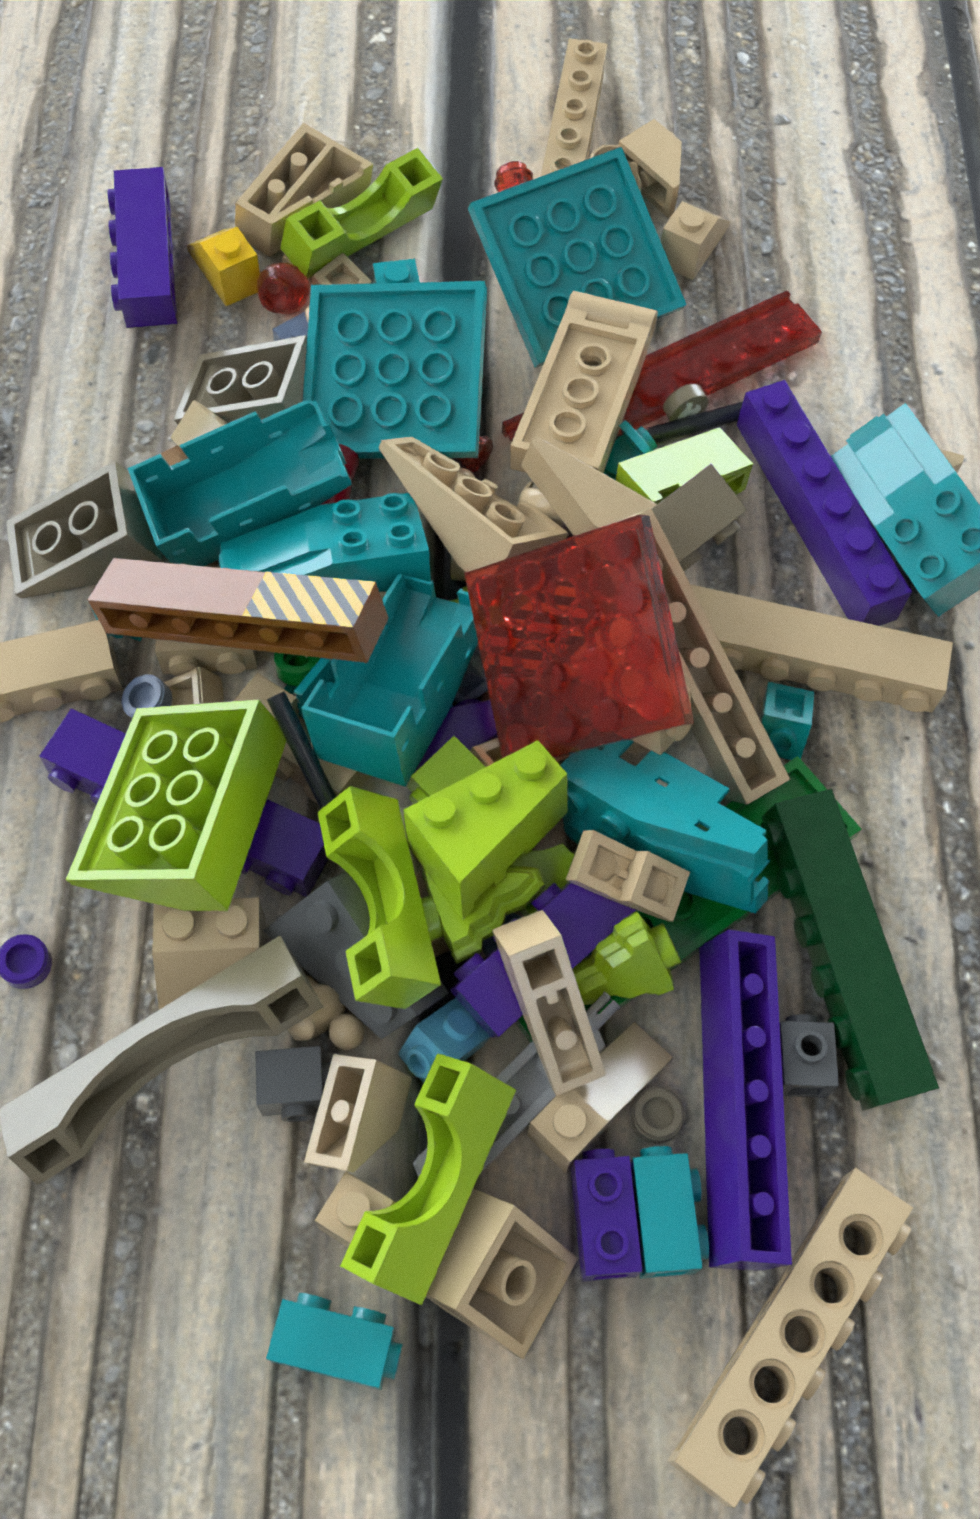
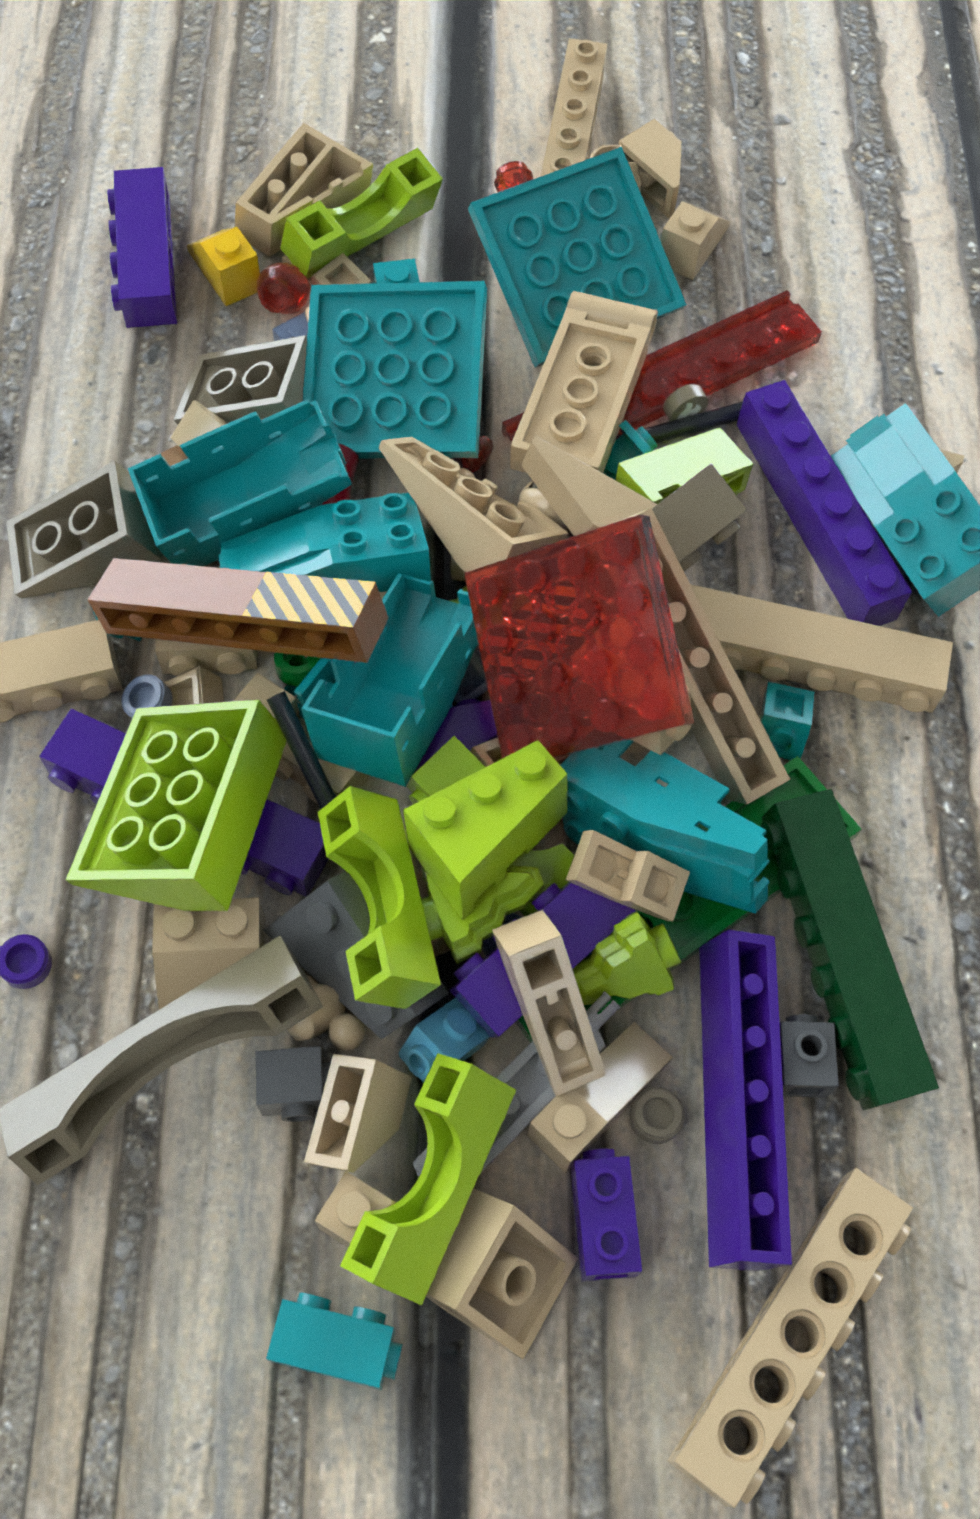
teal brick [630,1146,709,1279] -> none

